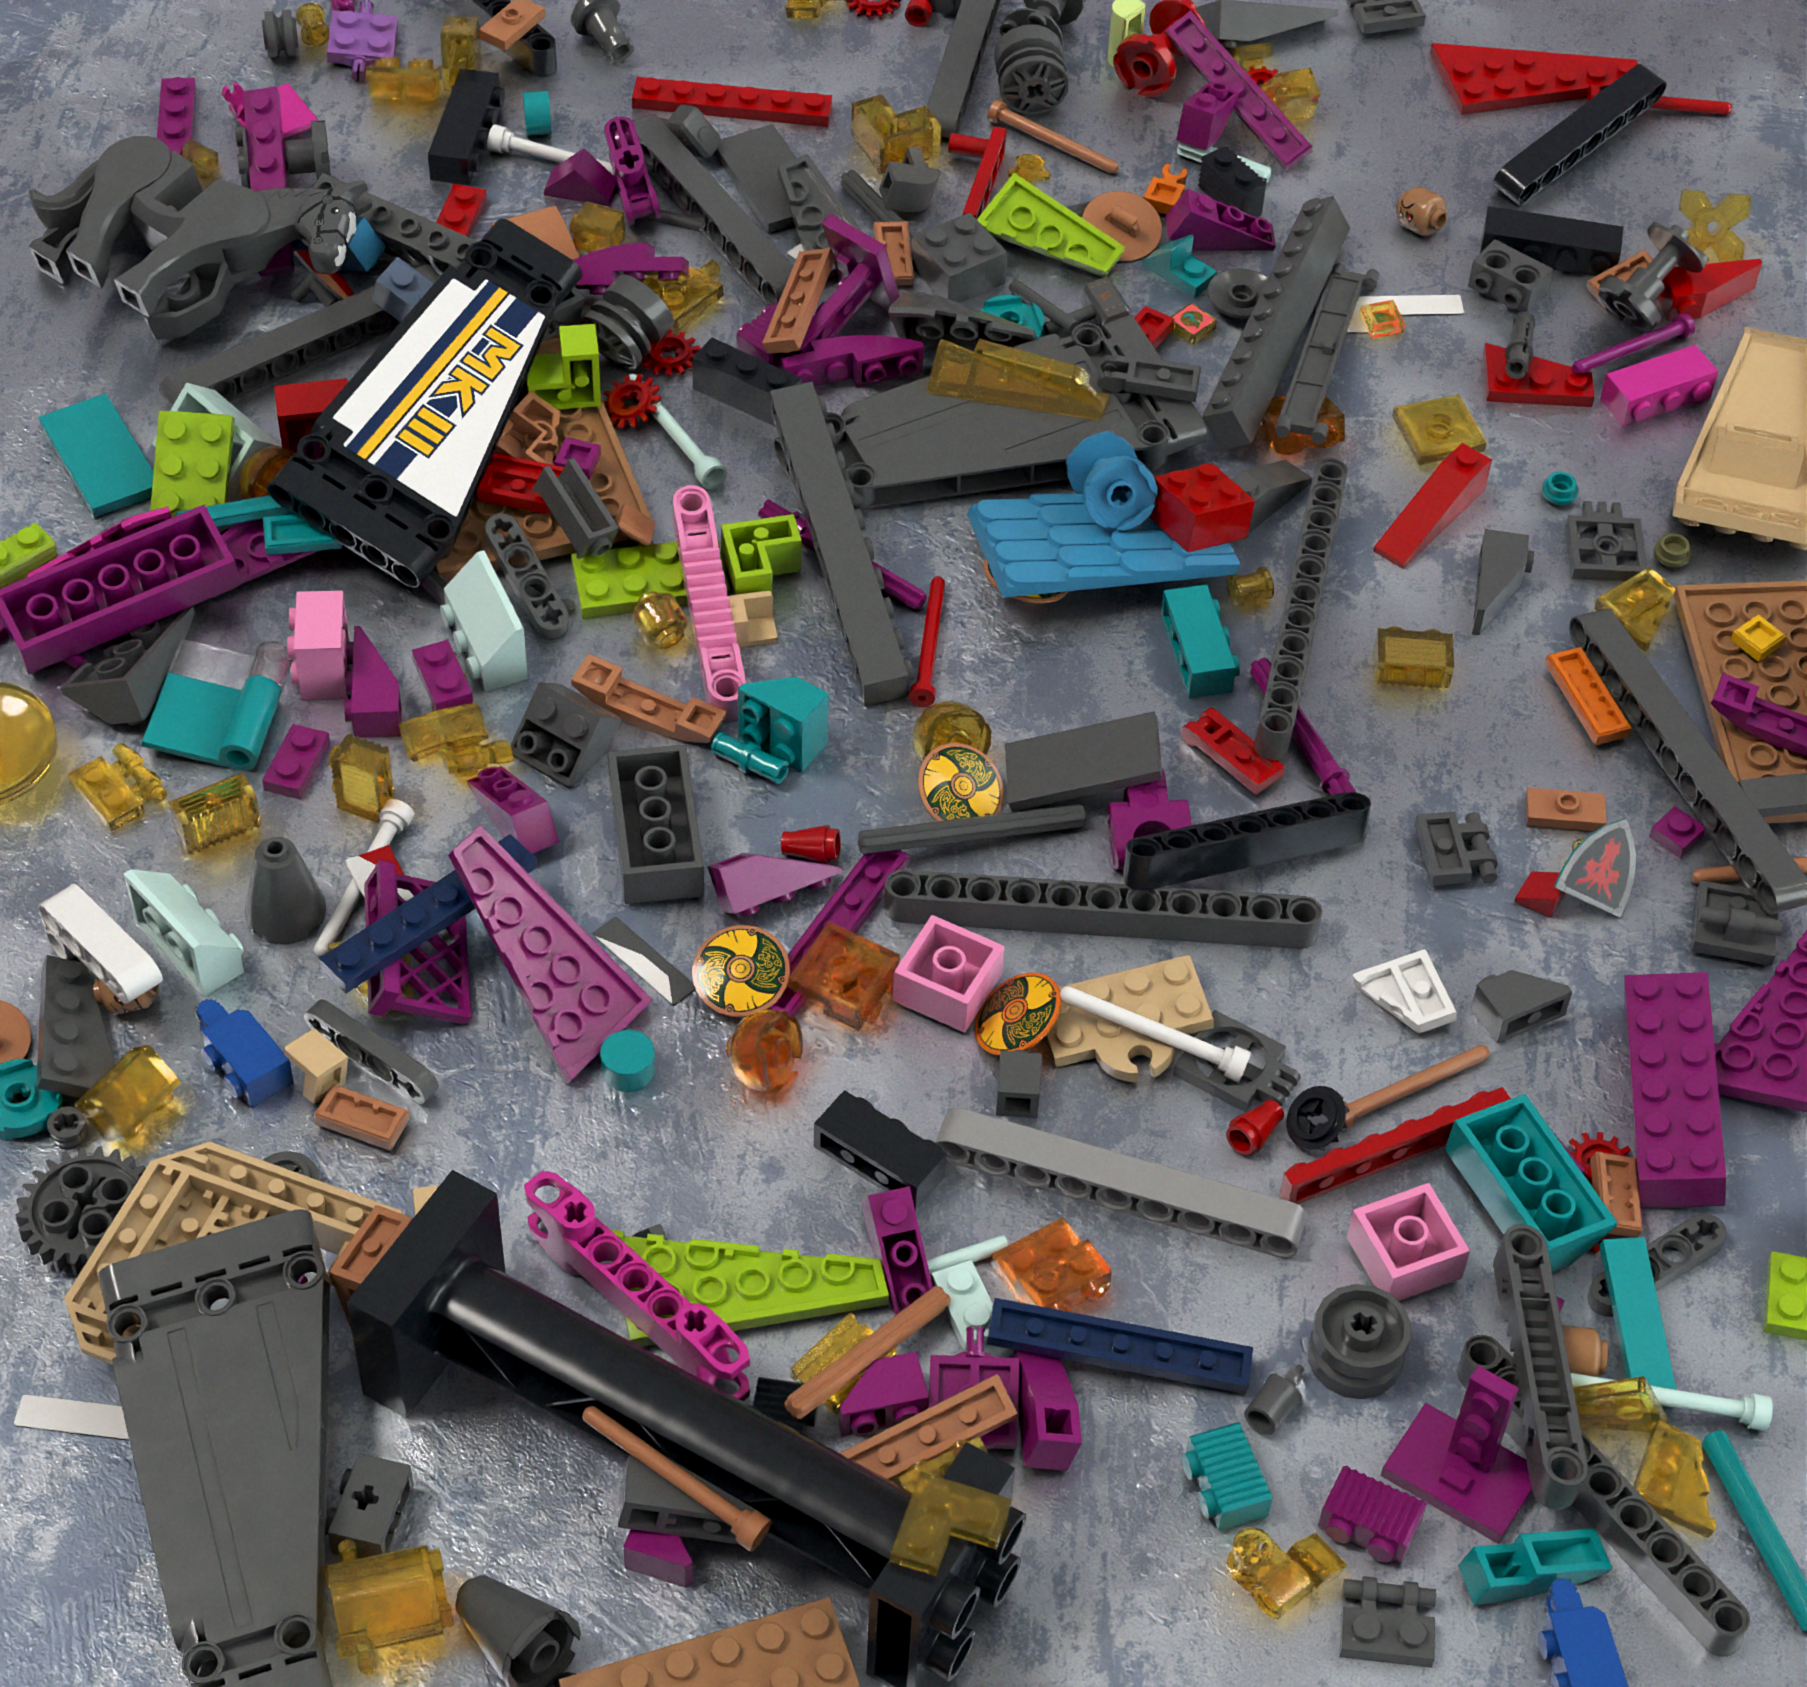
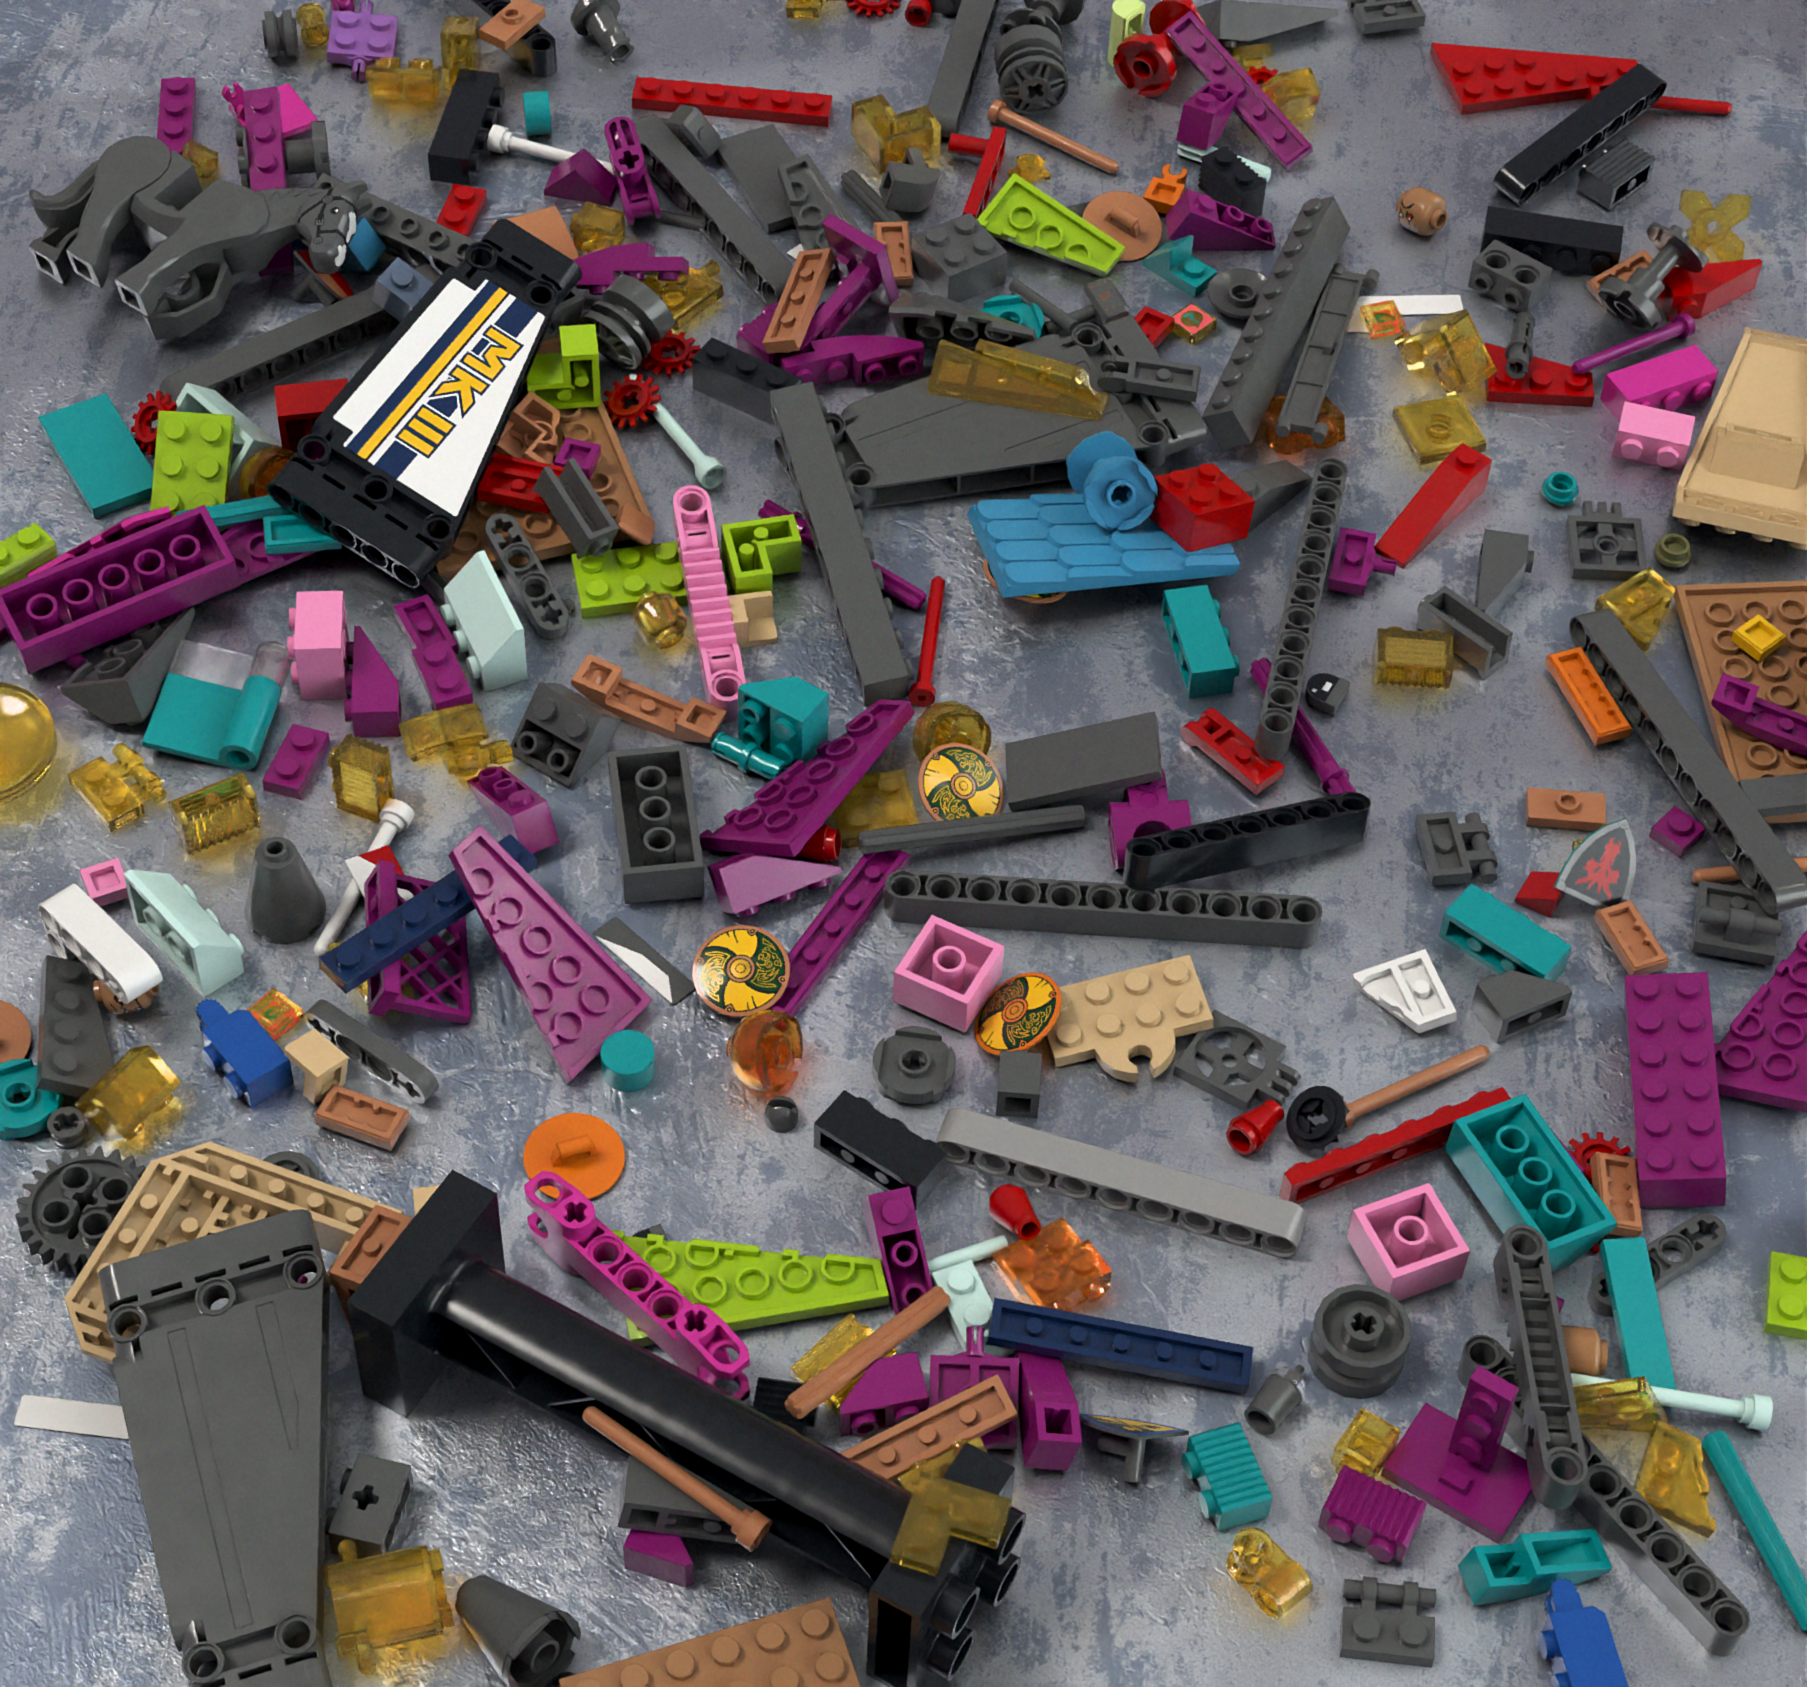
clear orange plate [788,921,900,1031] -> none
white piece [1060,986,1251,1082] -> none
clear yellow bush [1227,566,1274,607] -> none
clear yellow plate [1284,1533,1347,1589] -> none
none -> bright pink plate [79,858,129,907]
none -> red gear [131,391,177,455]
none -> clear yellow tile [246,988,304,1042]
none -> magenta plate [393,594,459,656]
none -> orange shield [523,1113,625,1200]
none -> magenta wing [699,699,915,857]
none -> dark grey hinge [765,1096,798,1133]
none -> clear yellow plate [833,769,918,849]
none -> dark grey plate [872,1026,956,1104]
none -> red cone [989,1184,1041,1241]
none -> dark grey shield [1079,1413,1189,1482]
none -> tile [1305,673,1350,715]
none -> magenta plate [1327,527,1398,596]
none -> clear yellow brick [1331,1408,1401,1479]
none -> clear yellow brick [1394,309,1497,396]
none -> dark grey window [1416,586,1513,680]
none -> teal brick [1439,883,1572,982]
none -> black brick [1577,139,1655,210]
none -> nougat plate [1594,900,1669,975]
none -> bright pink brick [1612,401,1695,471]

